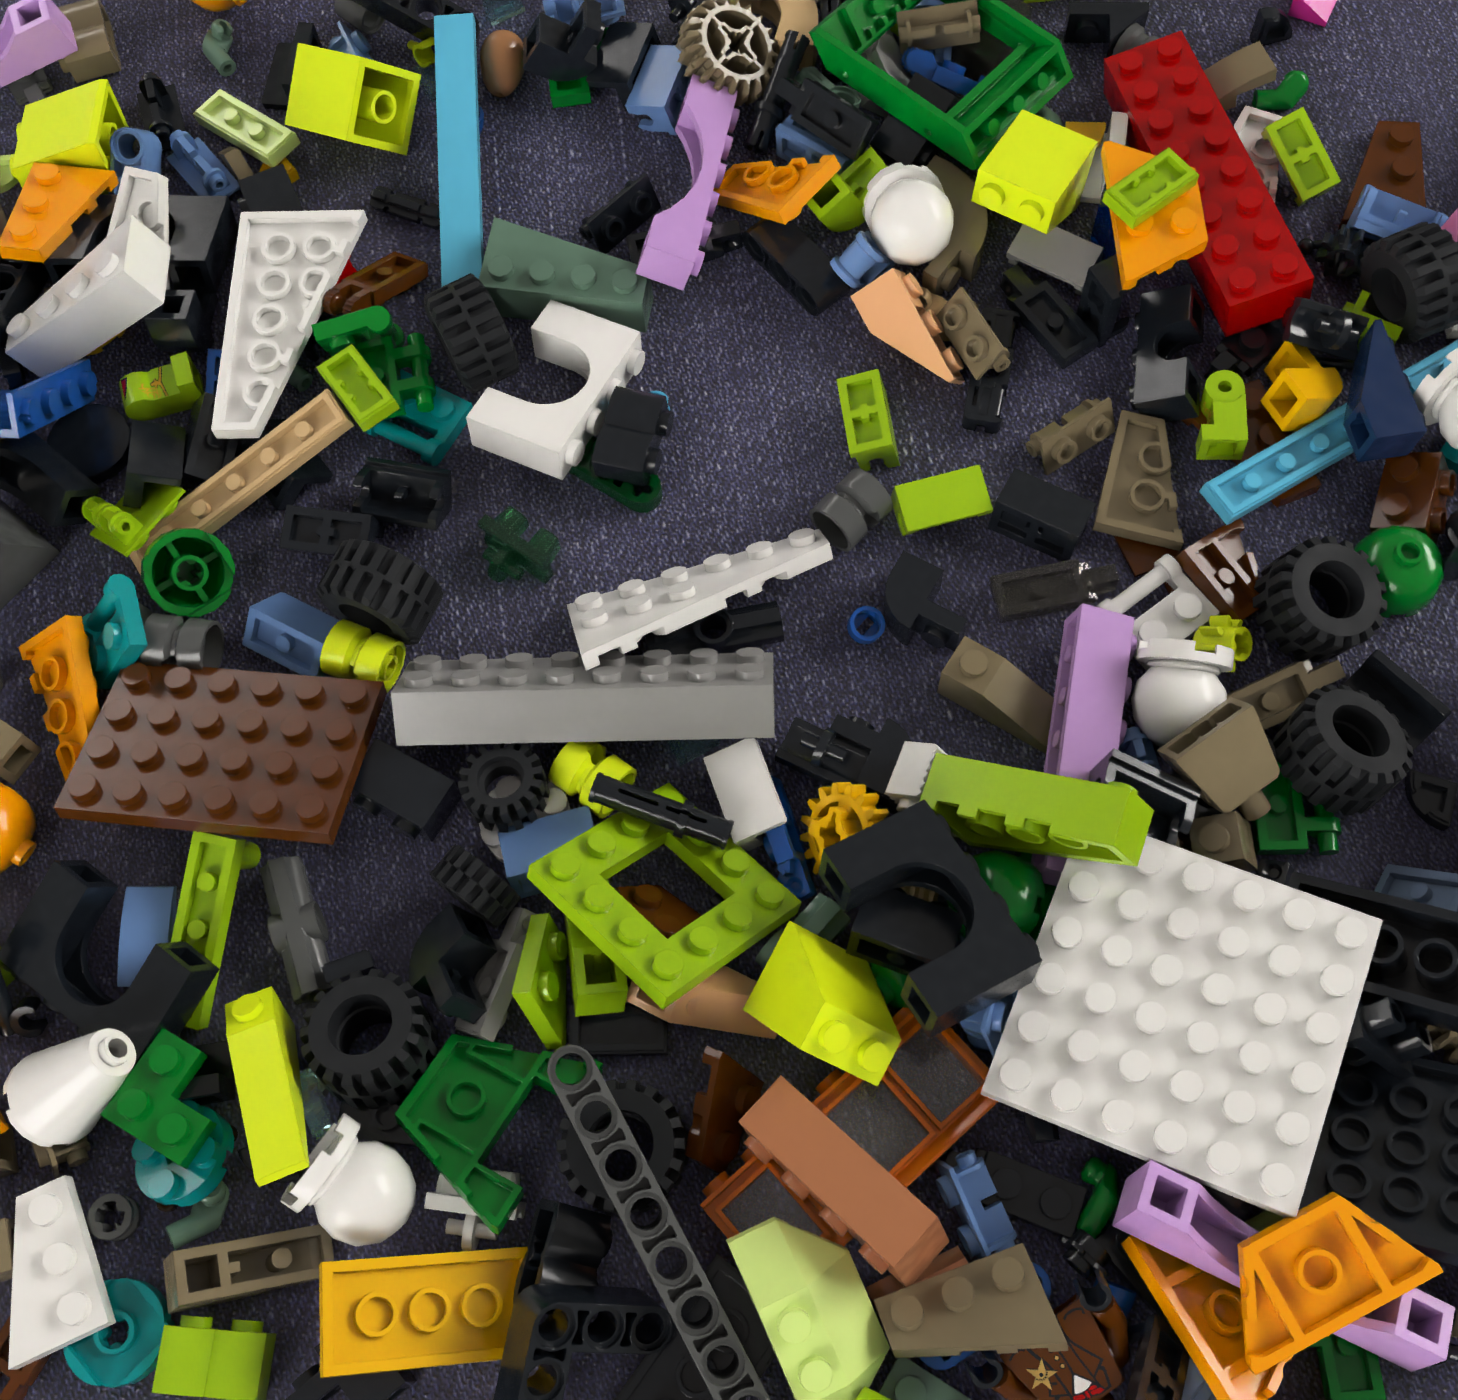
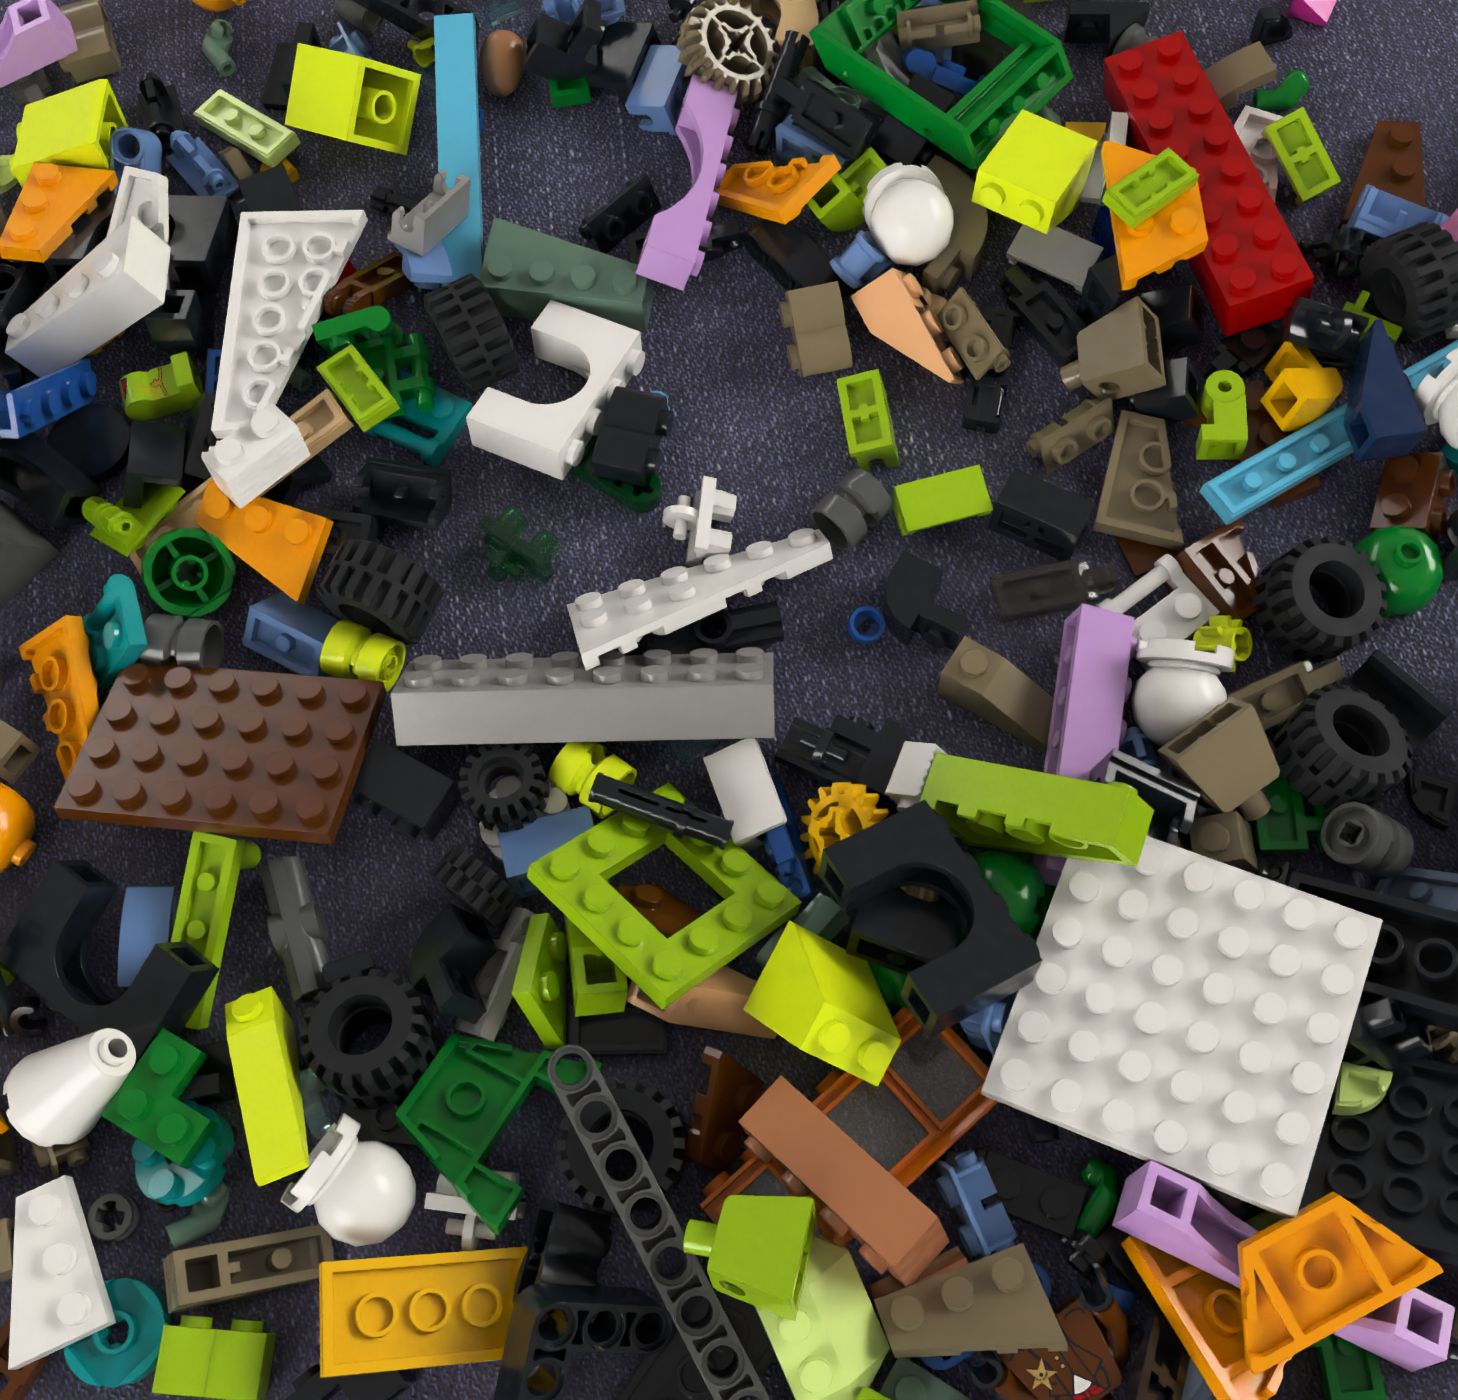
none -> light orange wing [194,480,334,605]
none -> white brick [201,403,311,509]
none -> light grey hinge [387,169,471,257]
none -> medium blue slope [394,240,453,289]
none -> white hips [663,476,737,566]
none -> lime torso [683,1195,818,1321]
none -> dark tan brick [779,281,853,377]
none -> dark tan torso [1060,296,1166,401]
none -> dark grey wheel [1321,802,1414,880]
none -> yellowish green tile [1332,1061,1393,1115]

